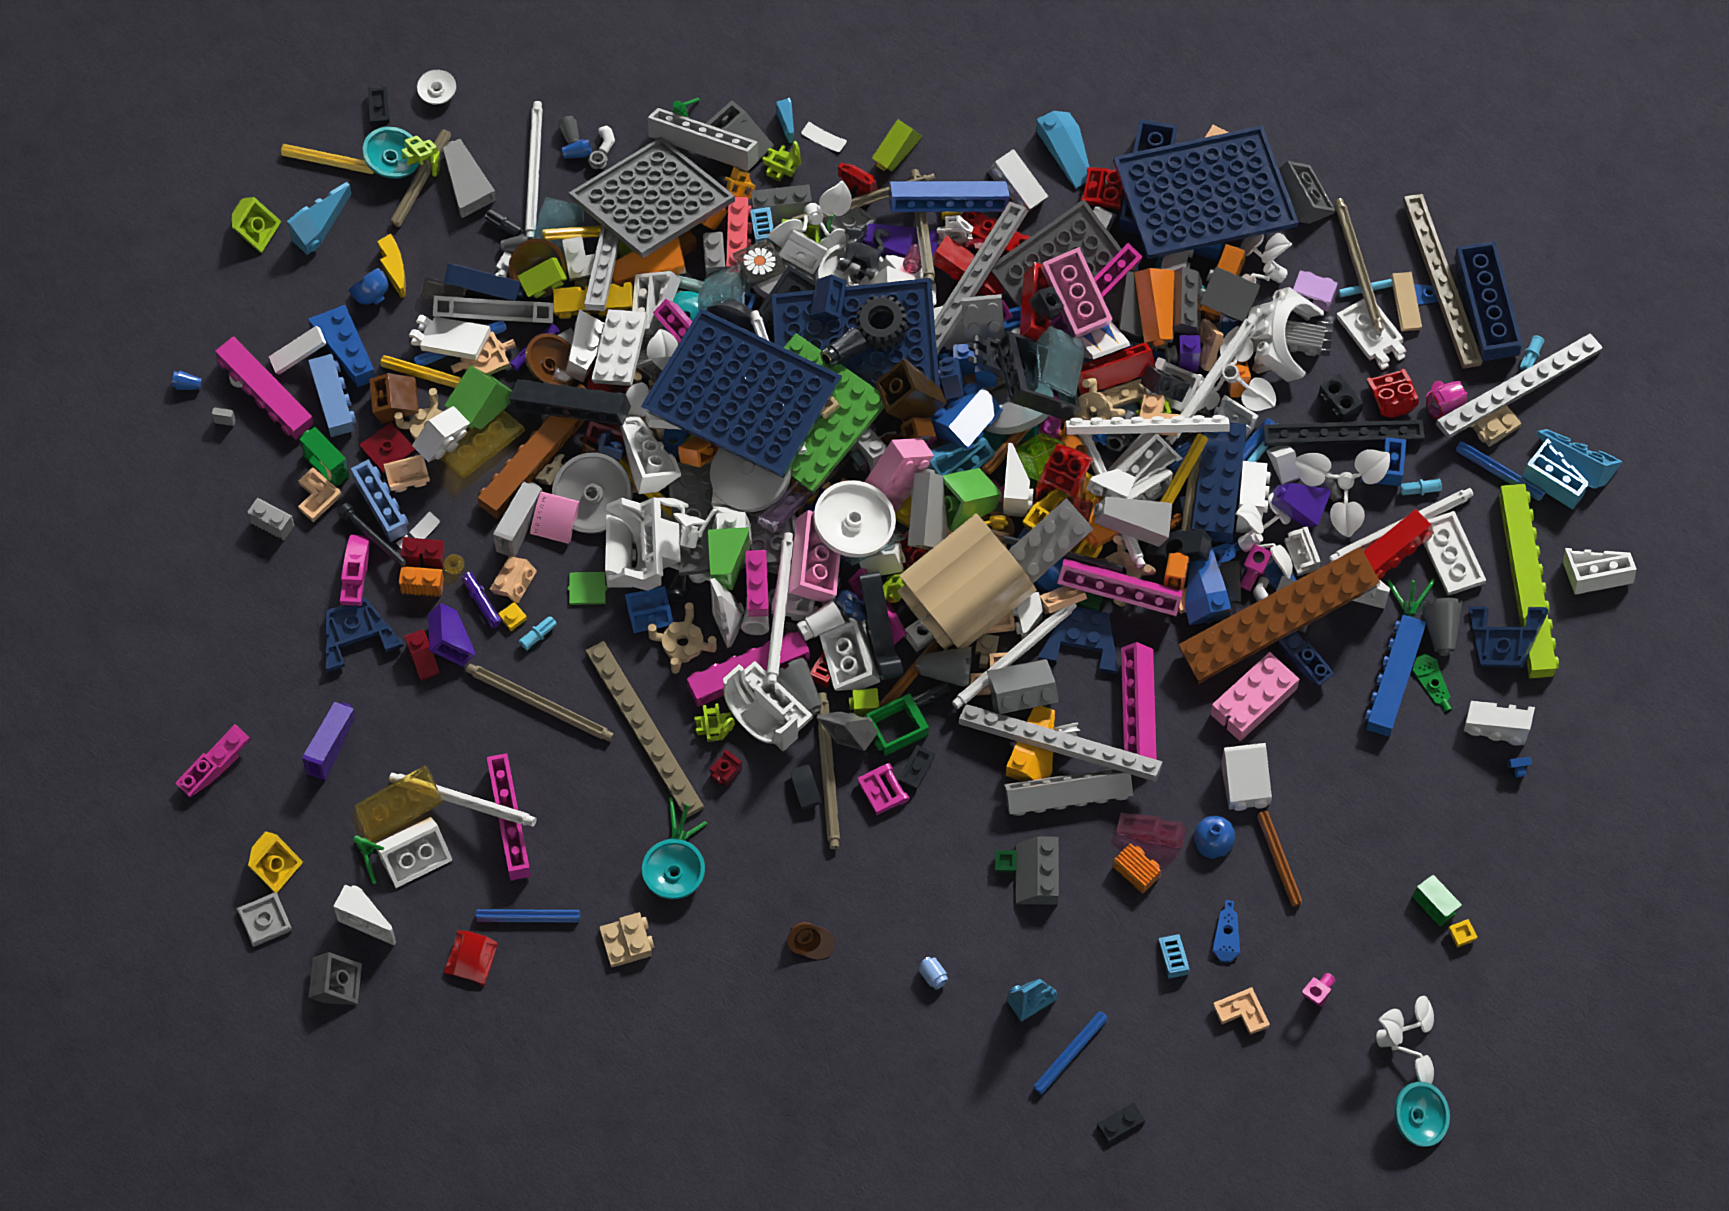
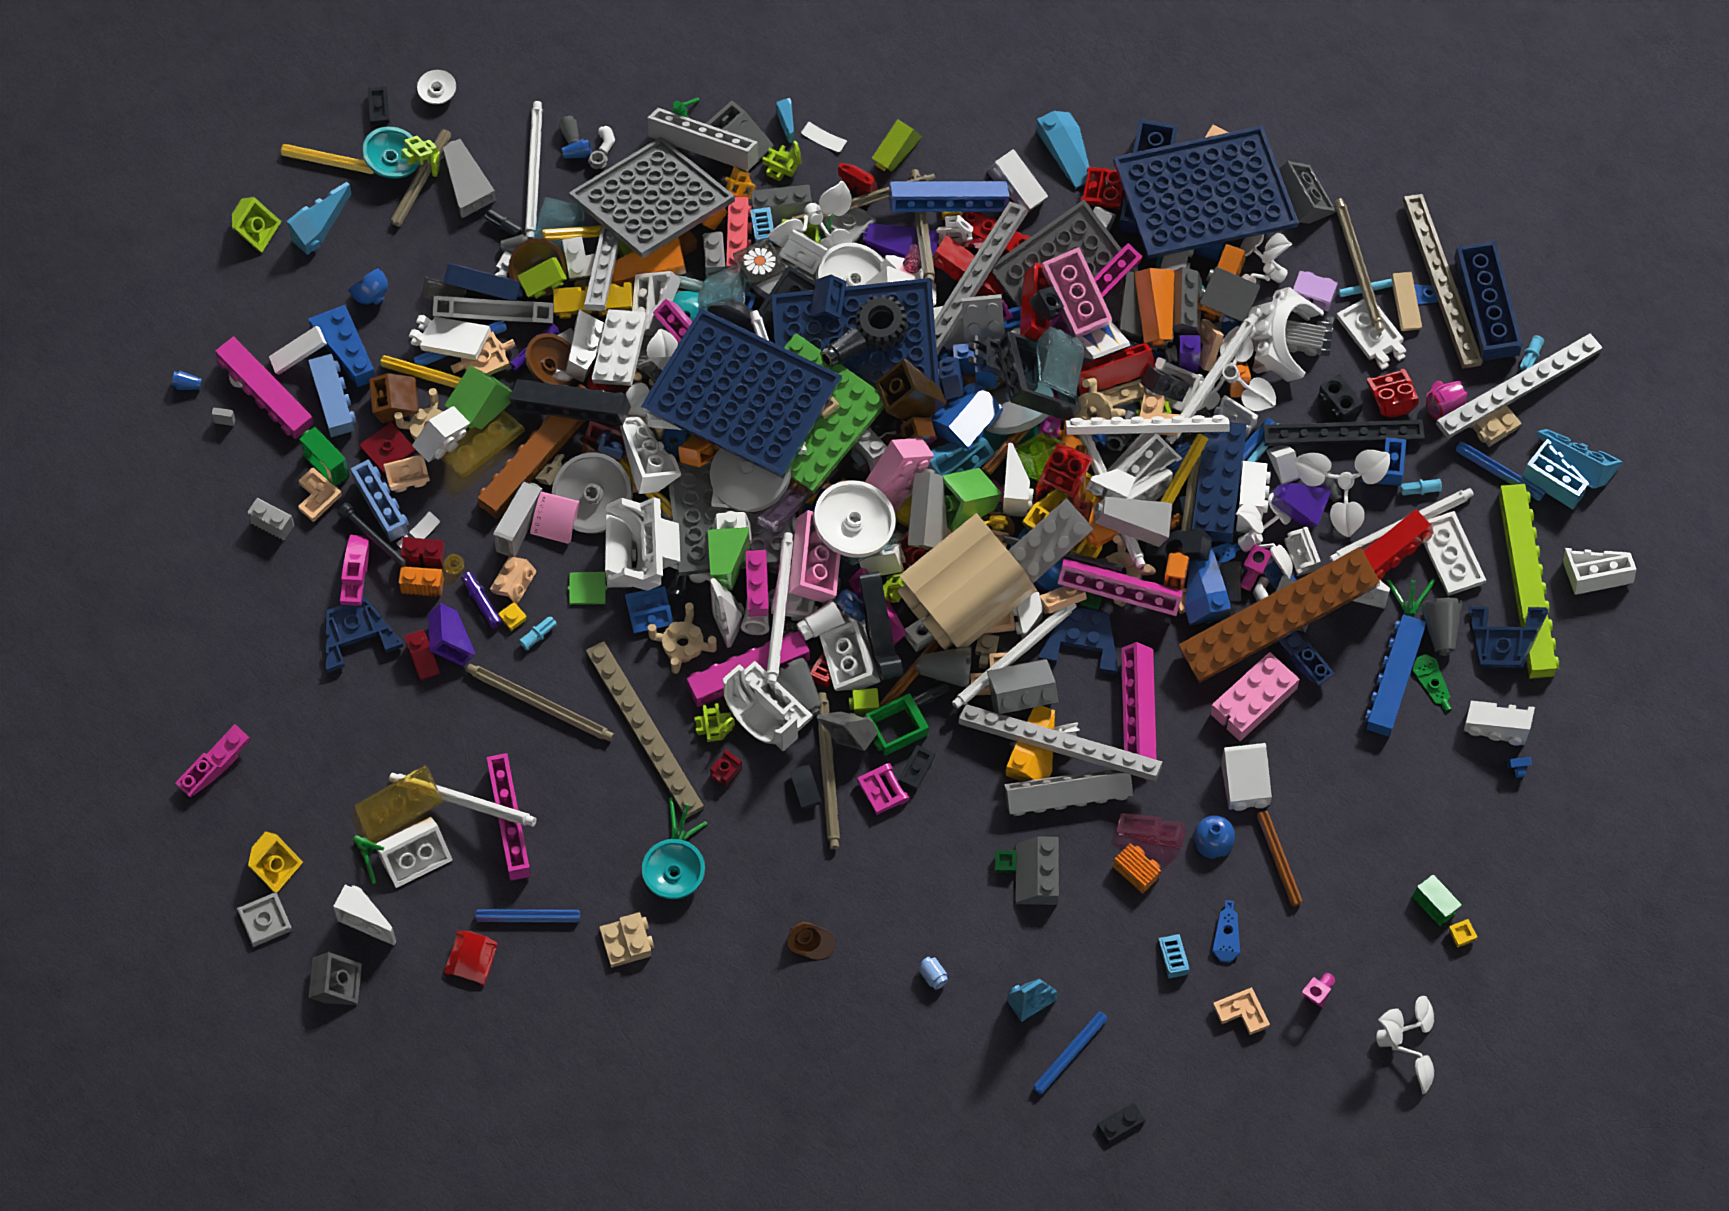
slope [302,702,356,781] -> none
yellow slope [377,234,406,298] -> none
white plant [658,498,739,548] -> none
black animal [836,224,890,281] -> none
teal dish [1394,1082,1450,1147] -> none

